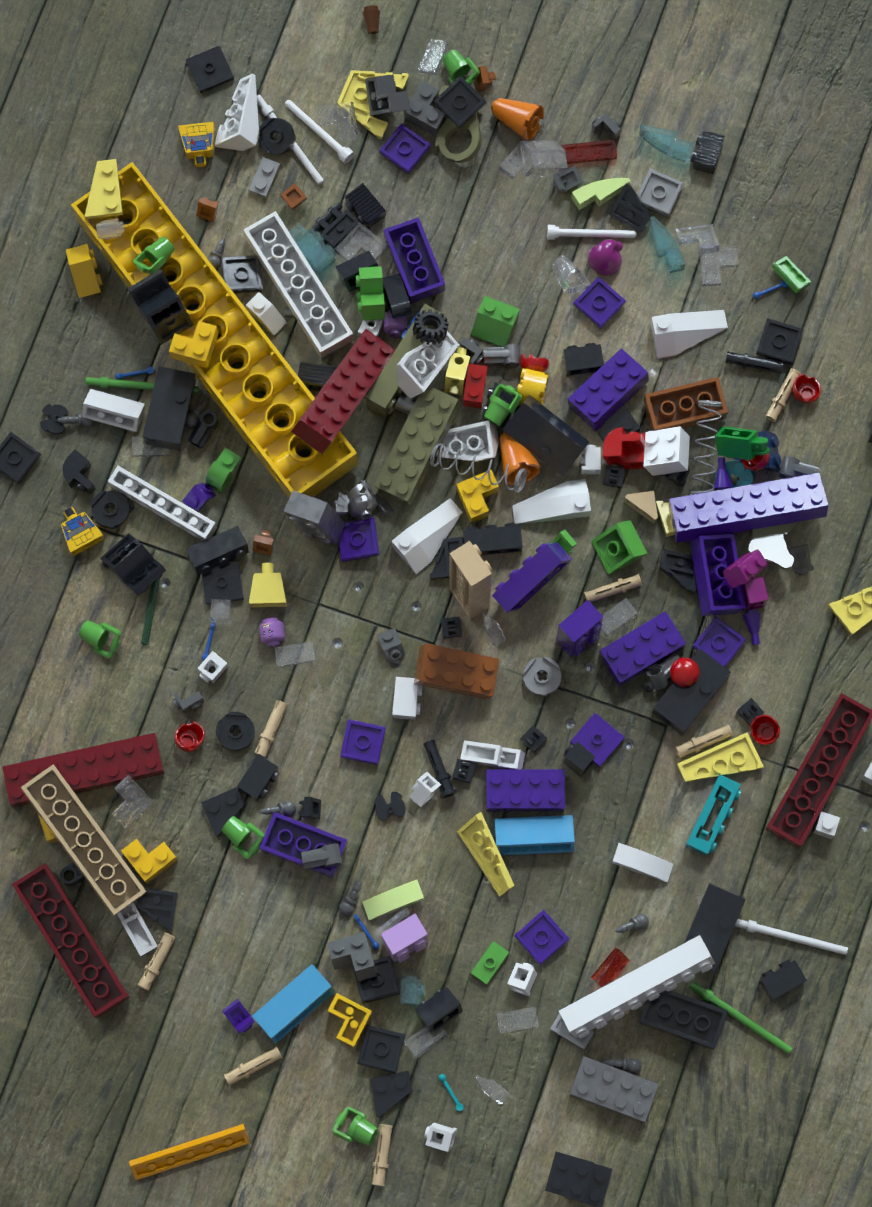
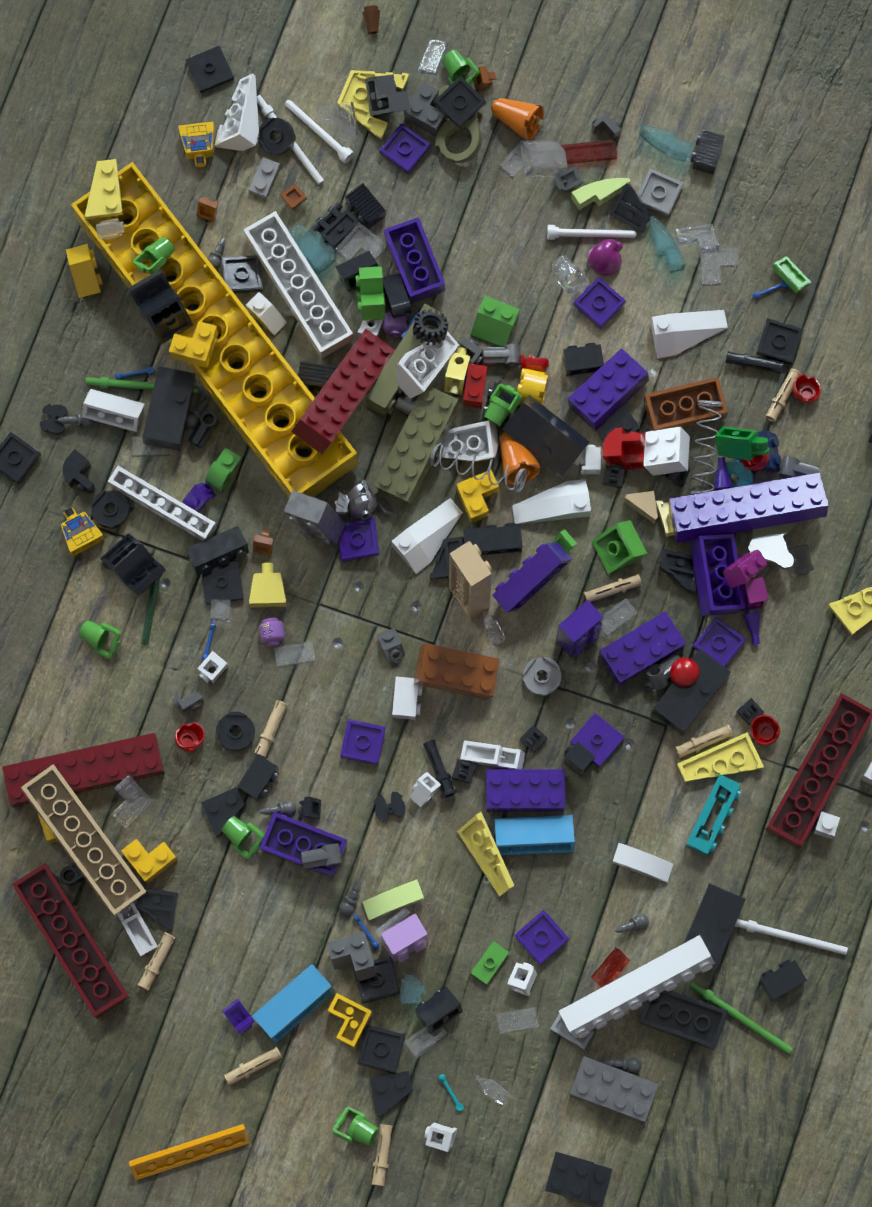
black tile [441,616,462,639] -> none

